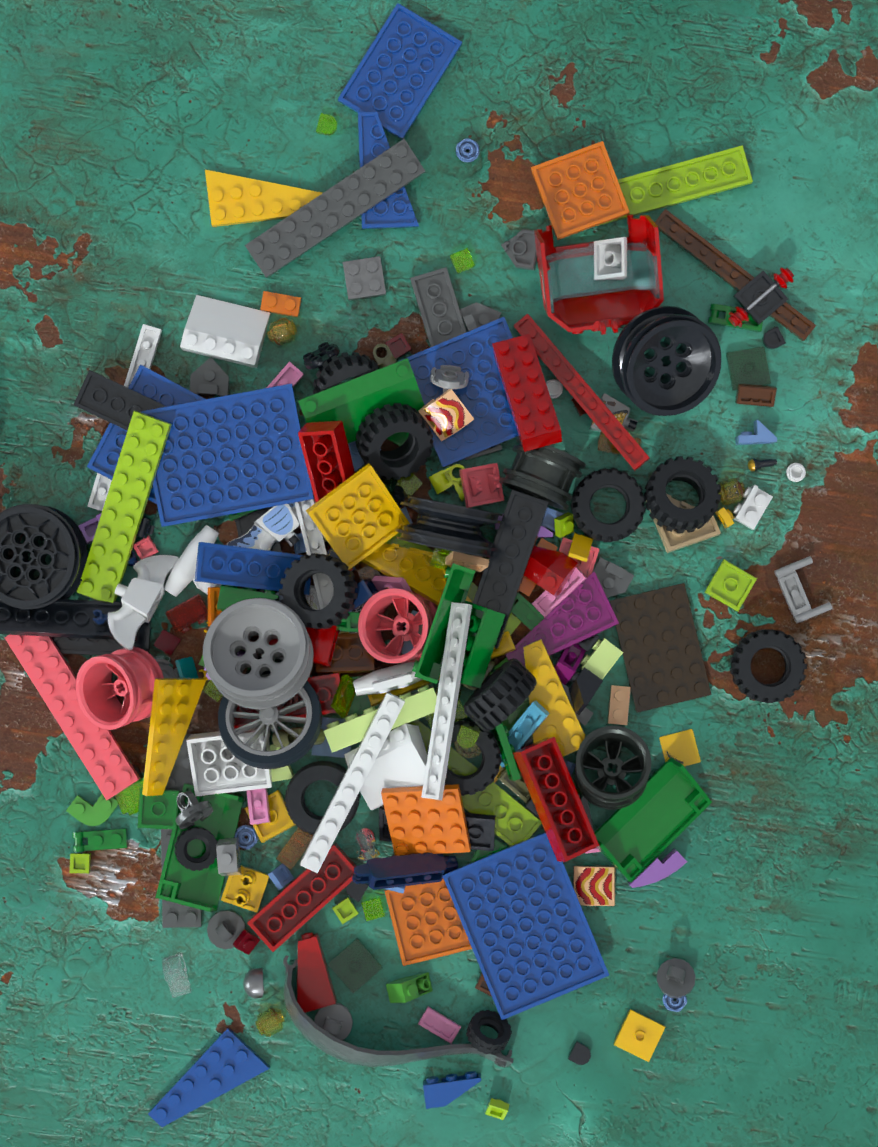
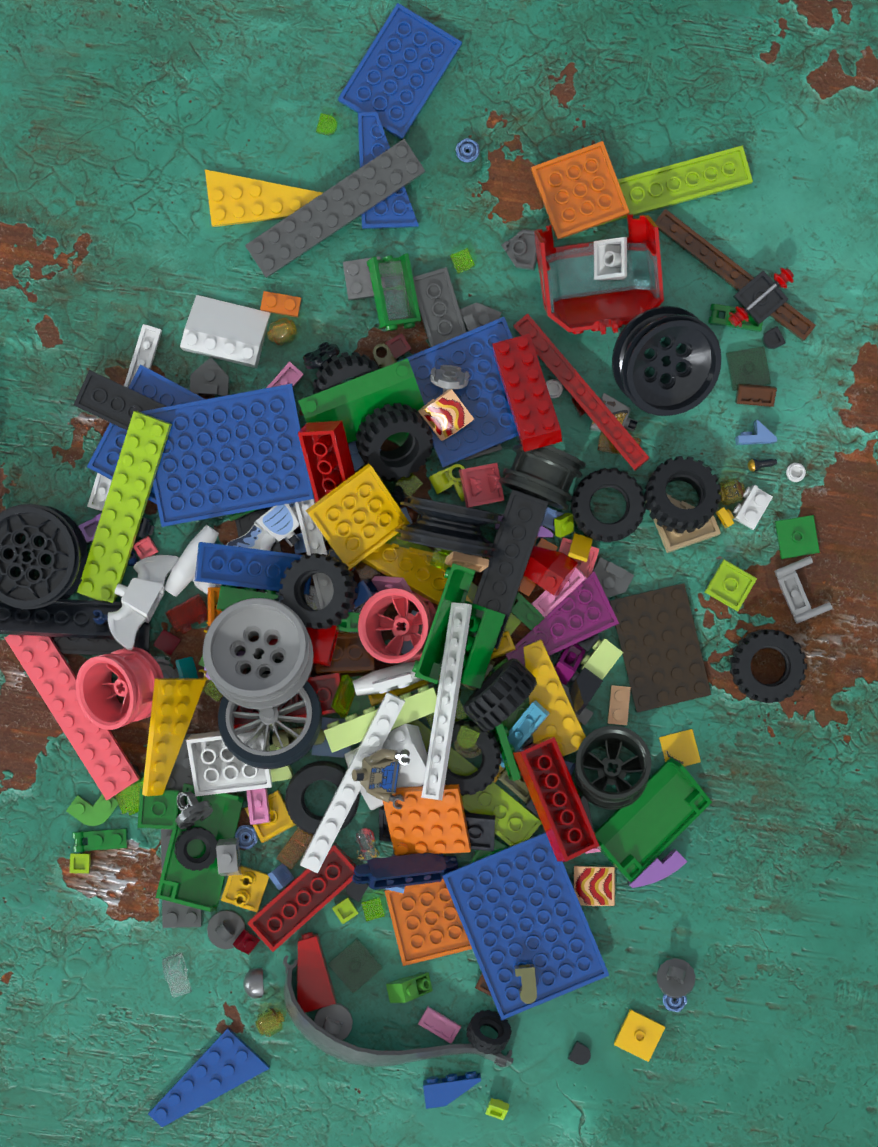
none -> torso [352,748,410,809]
none -> door [367,253,421,331]
none -> olive leg [514,964,537,1004]
none -> green plate [774,515,820,559]

